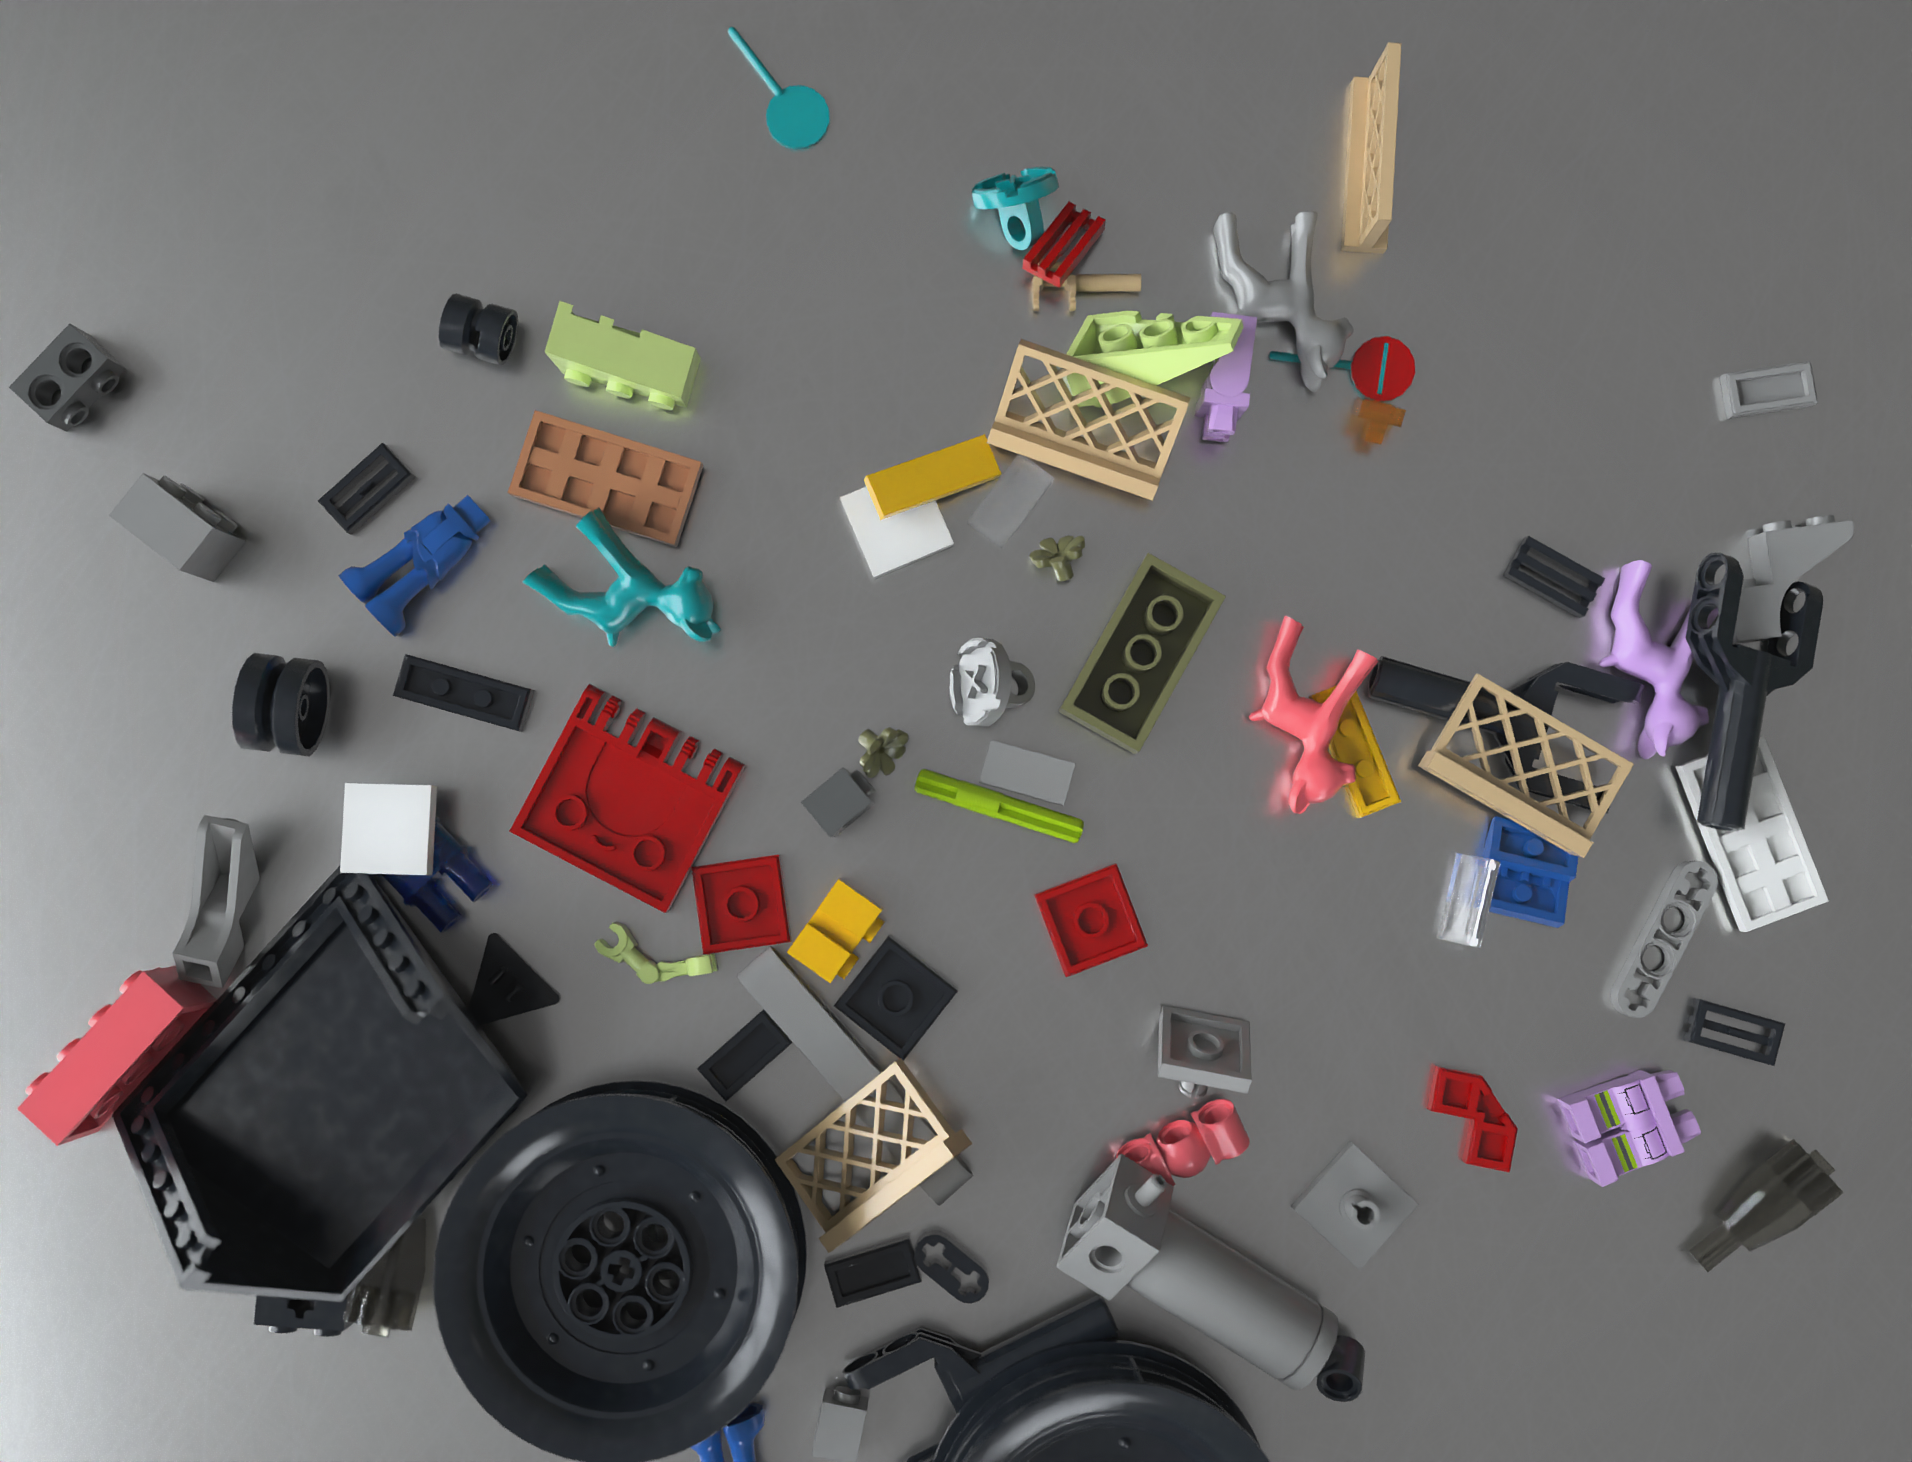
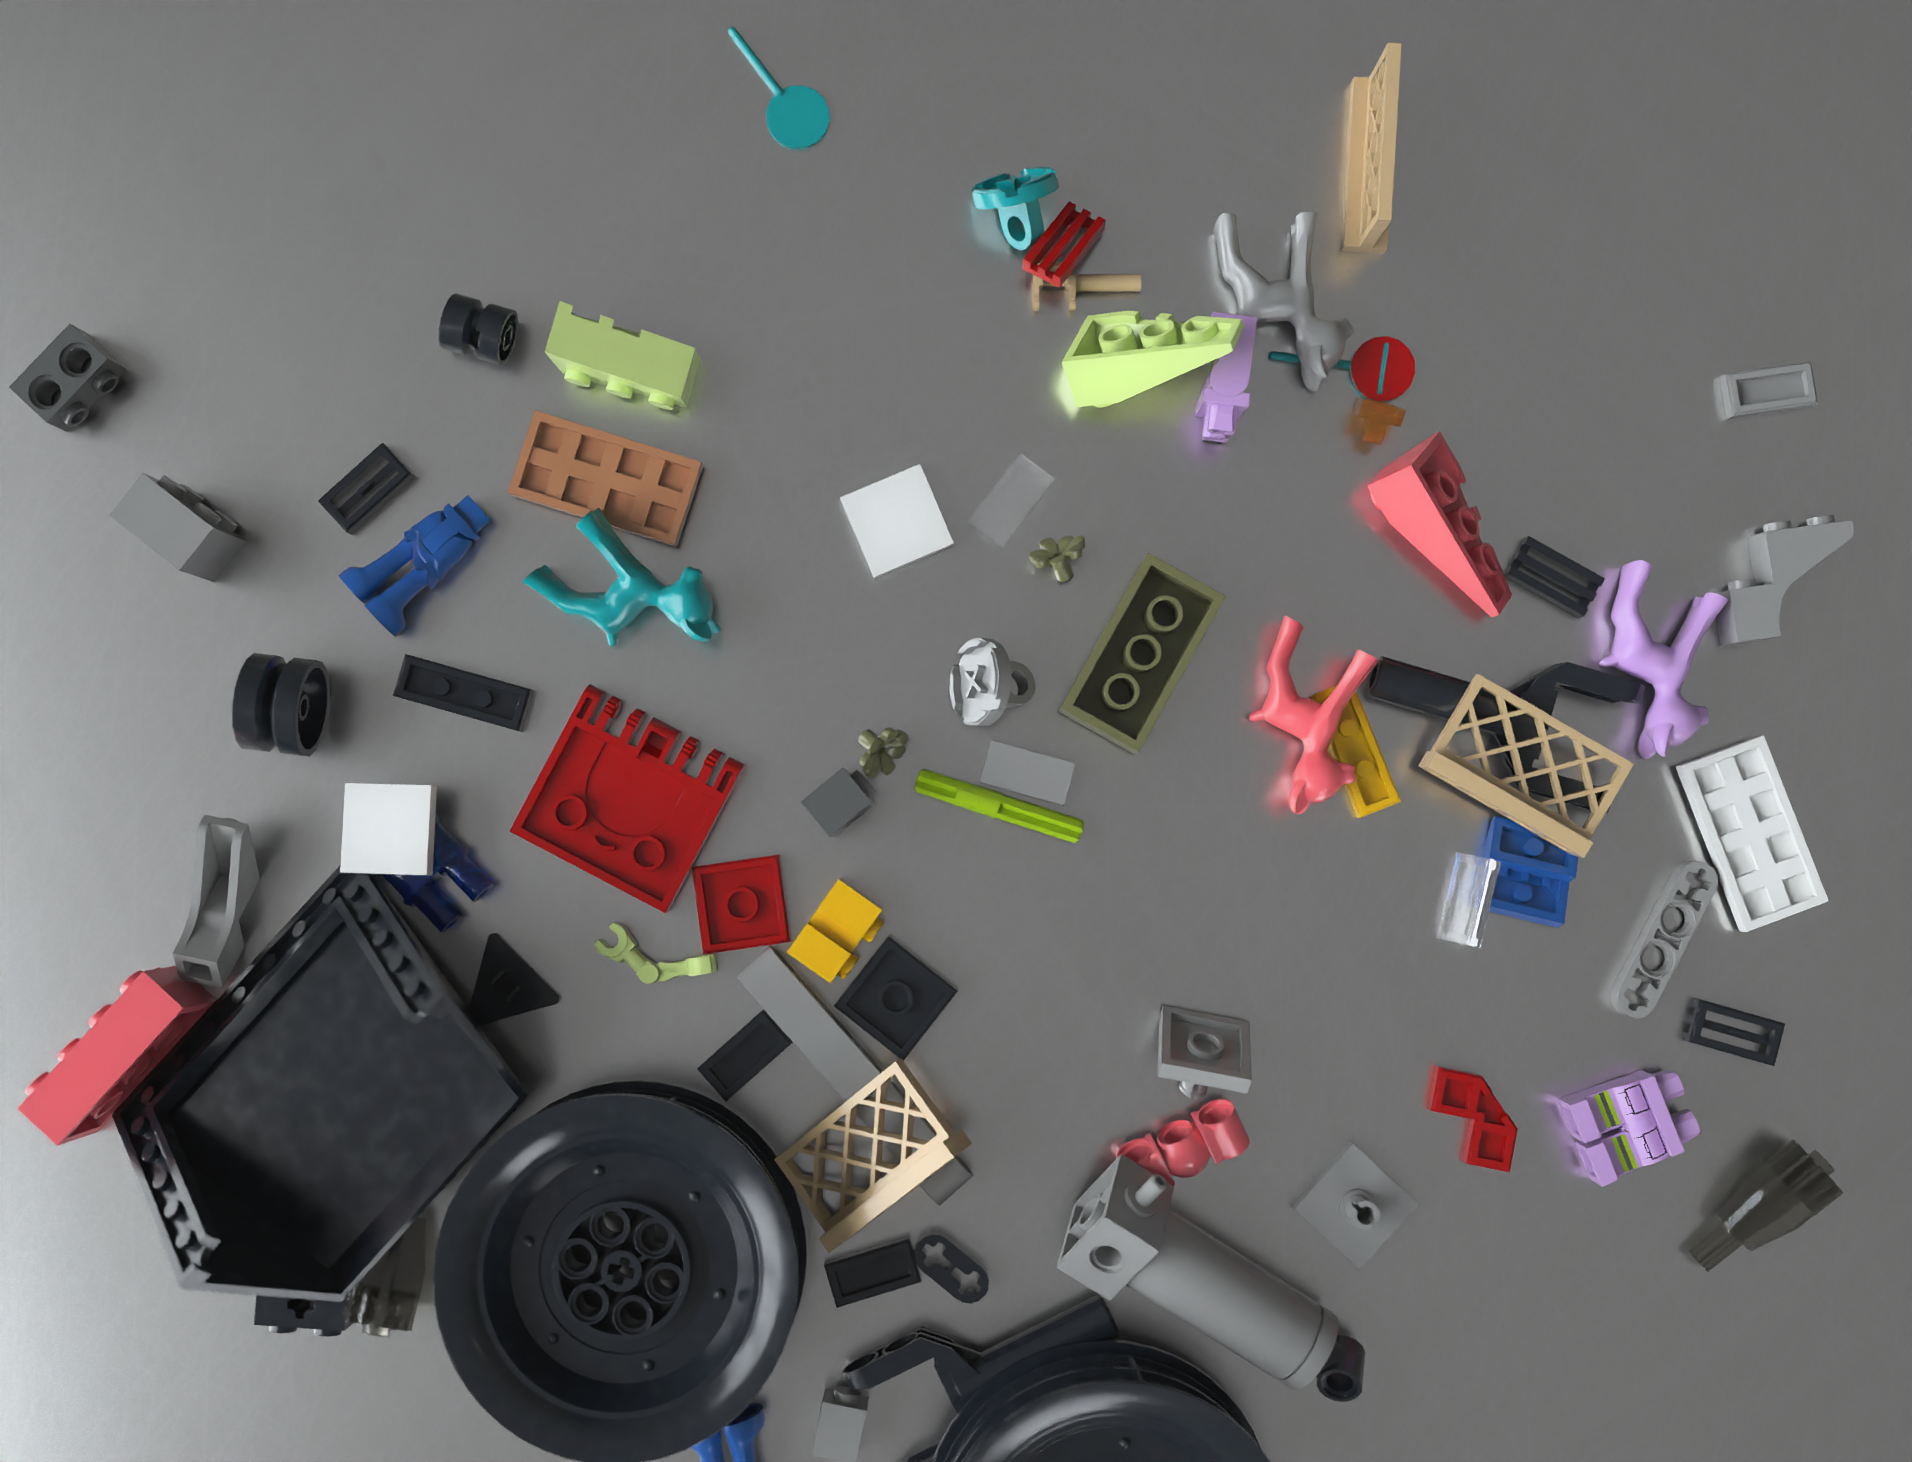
yellow tile [864,434,1001,520] -> none
tan fence [987,339,1190,501] -> none
red tile [1034,863,1148,977] -> none
black piece [1685,552,1823,831] -> none
none -> coral wedge [1367,431,1512,618]

